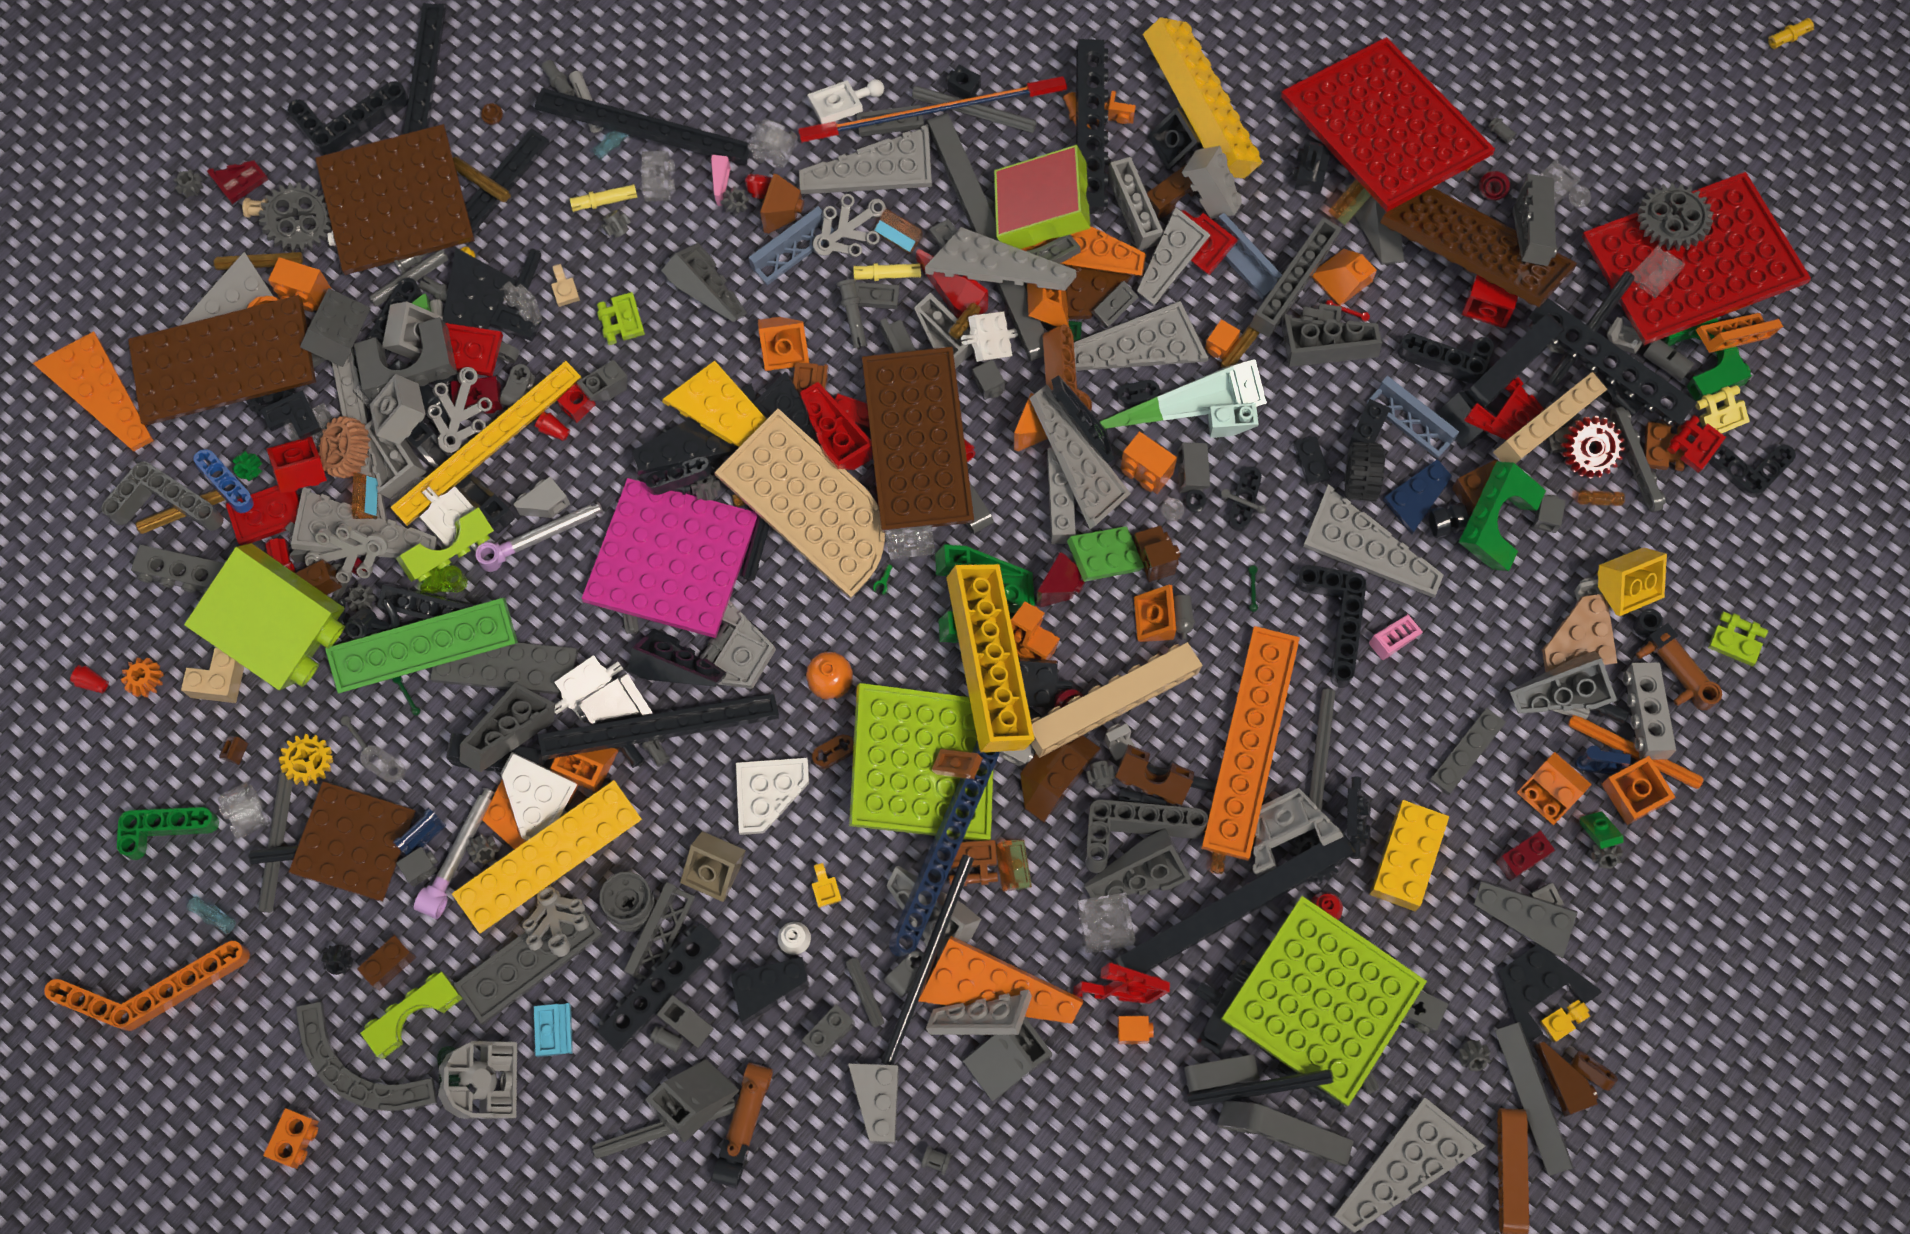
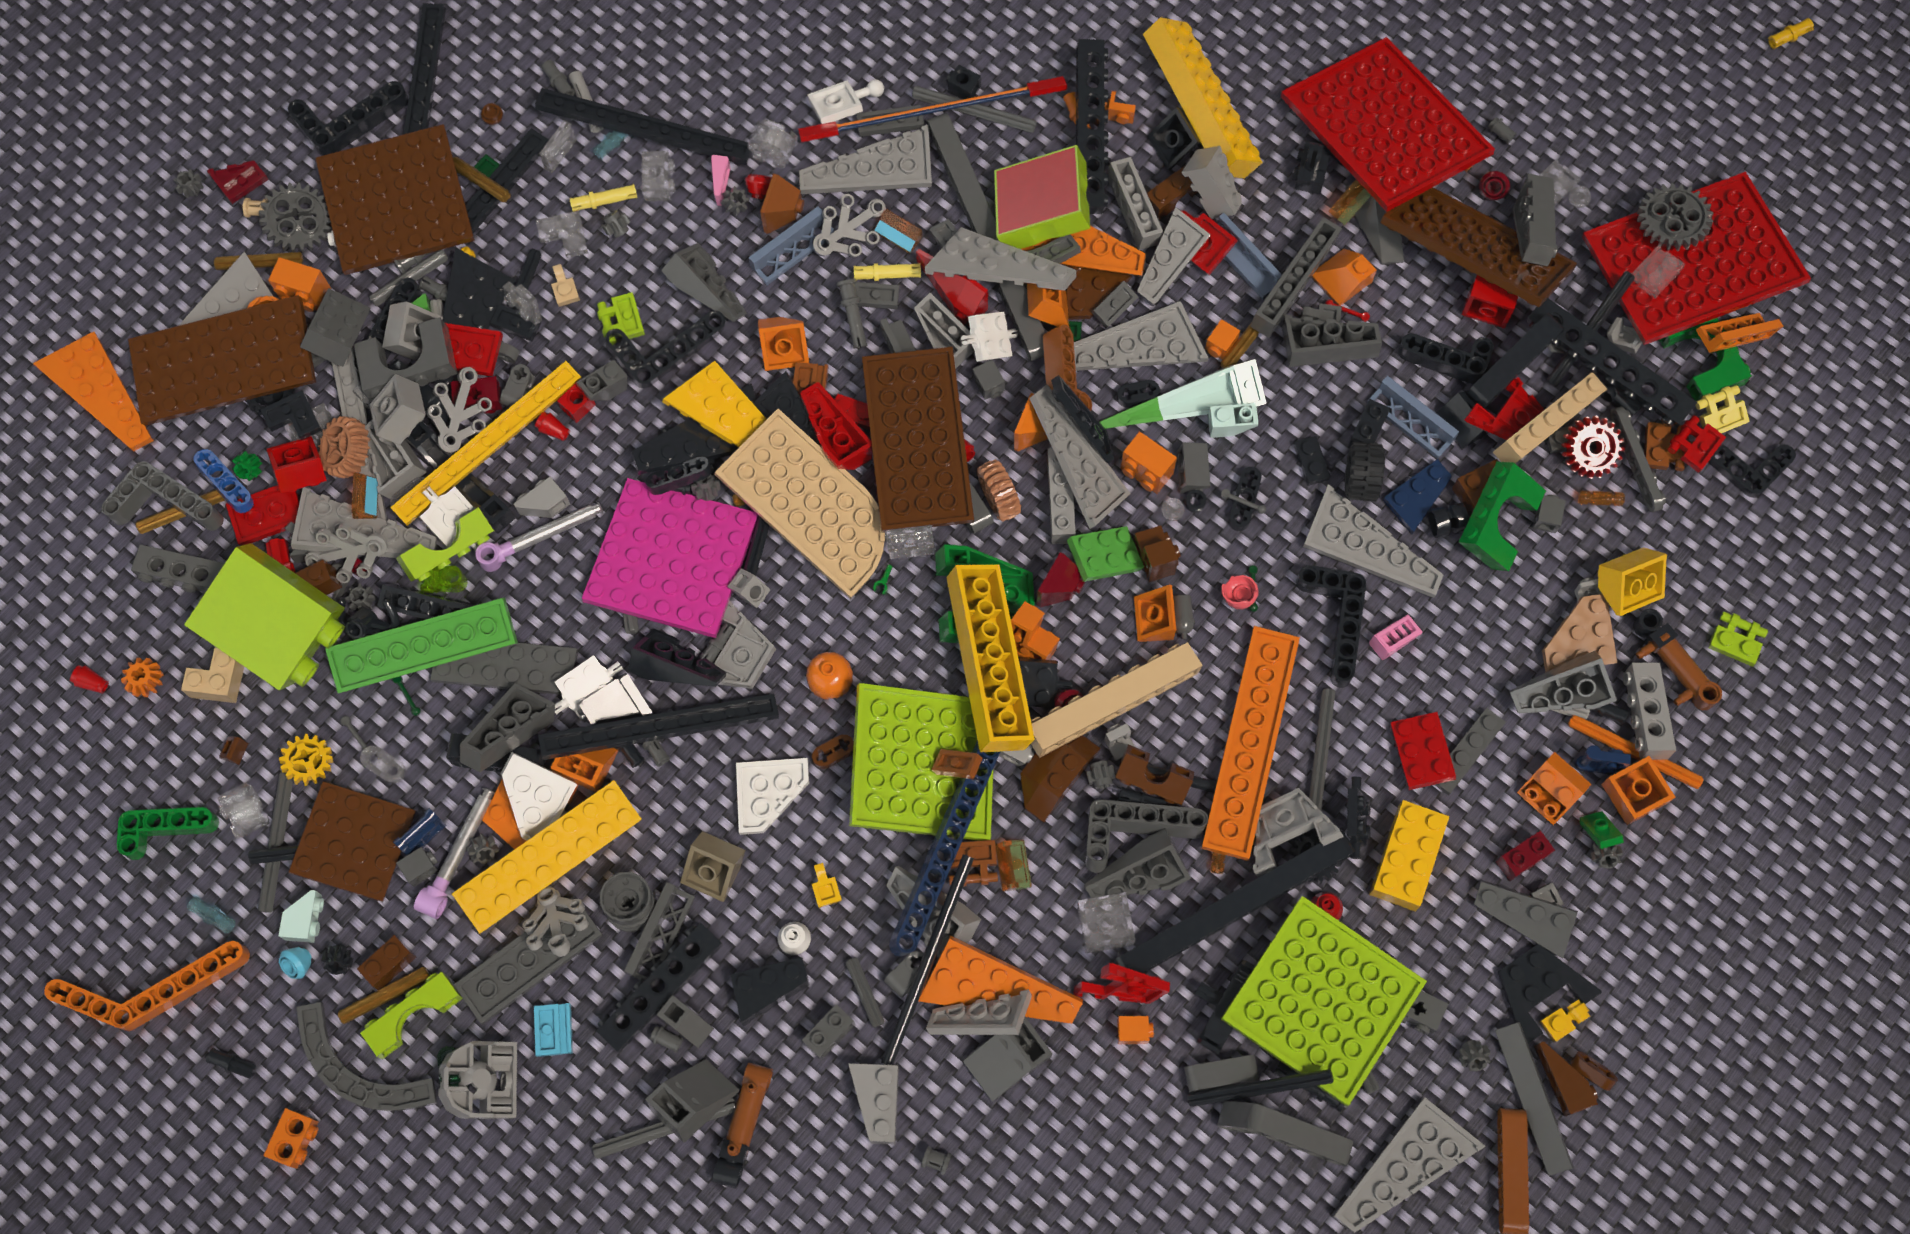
pearl gold axle [949,303,981,339] -> none
dark grey pin [1643,339,1695,382] -> none
none -> black axle [206,1048,257,1079]
none -> light aqua slope [279,890,324,943]
none -> medium azure cone [279,947,311,979]
none -> pearl gold axle [338,967,430,1024]
none -> dark green tile [474,154,500,177]
none -> clear plate [536,211,588,258]
none -> clear plate [539,120,576,173]
none -> black beam [605,310,725,389]
none -> light grey brick [728,568,770,608]
none -> nougat gear [977,459,1021,522]
none -> coral hair [1221,575,1259,609]
none -> red plate [1390,712,1456,790]

